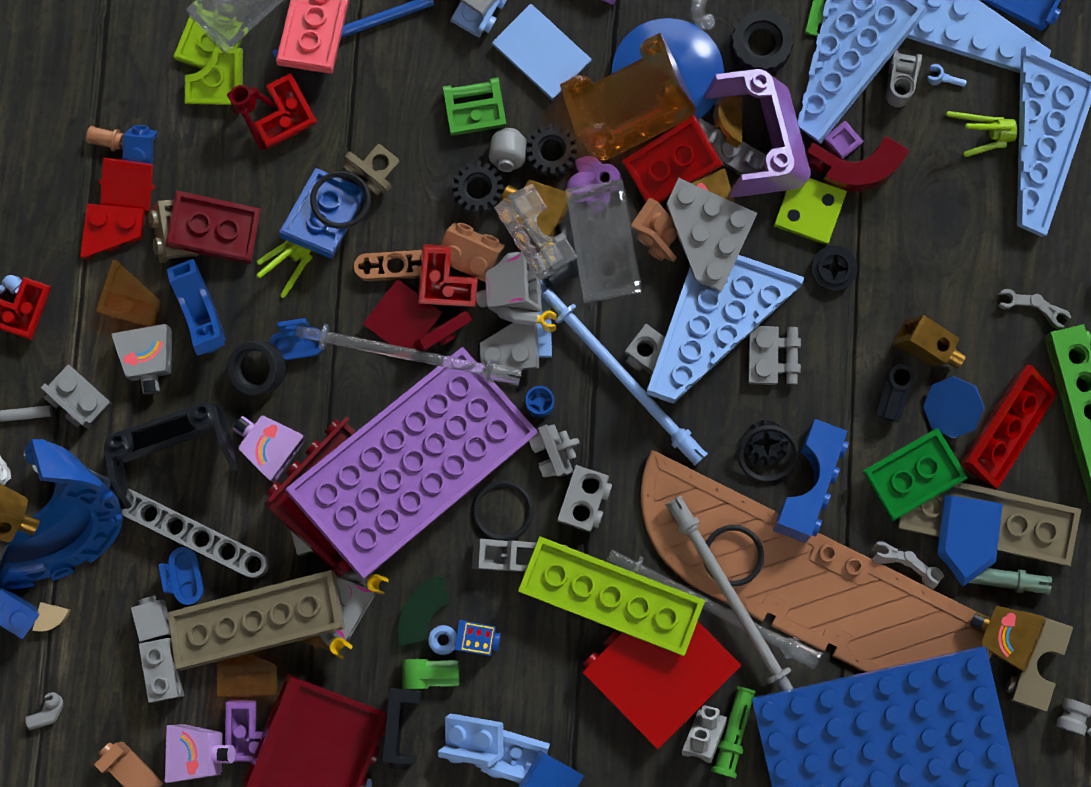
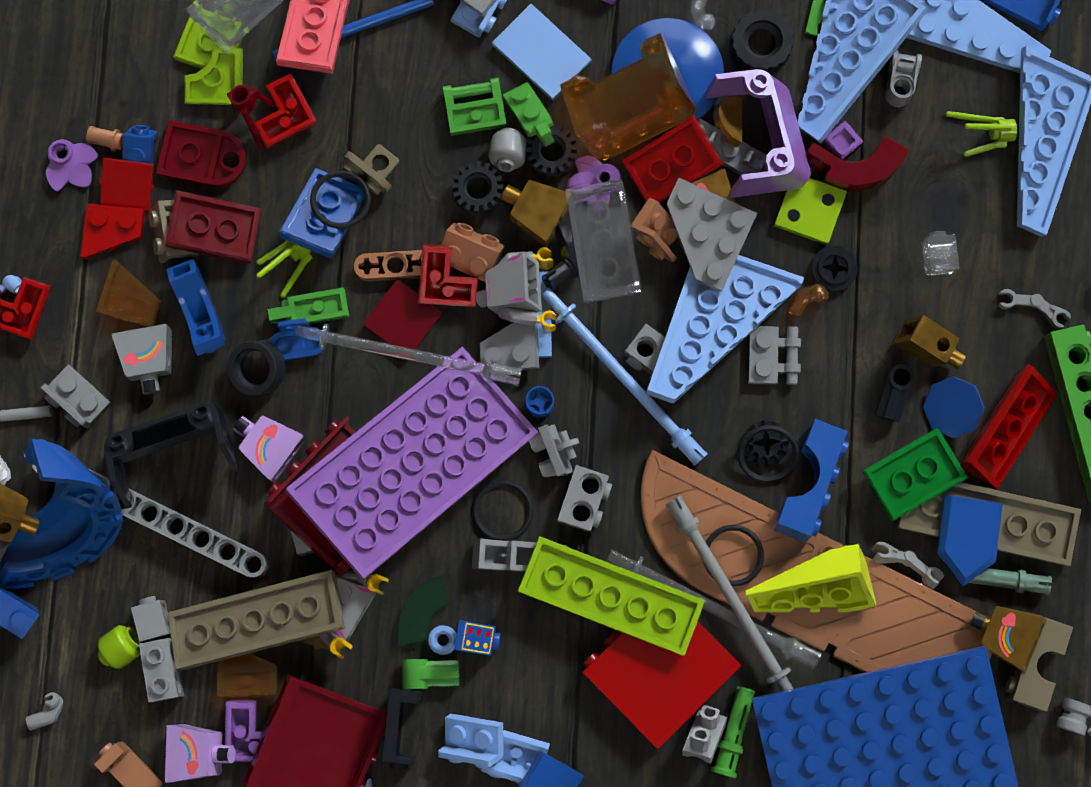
tan tile [32,602,70,632] -> none
blue bracket [159,547,204,605] -> none
dark red plate [413,311,472,353] -> none
clear arch [494,184,578,281] -> none
light blue hand [927,64,966,87] -> none
none -> medium lavender plate [46,139,98,192]
none -> lime head [98,625,143,669]
none -> dark red tile [156,120,247,188]
none -> bright green hinge [268,287,350,324]
none -> bright green hinge [503,82,555,147]
none -> neon yellow wedge [746,544,876,612]
none -> clear orange arm [788,284,829,317]
none -> clear brick [921,231,960,276]

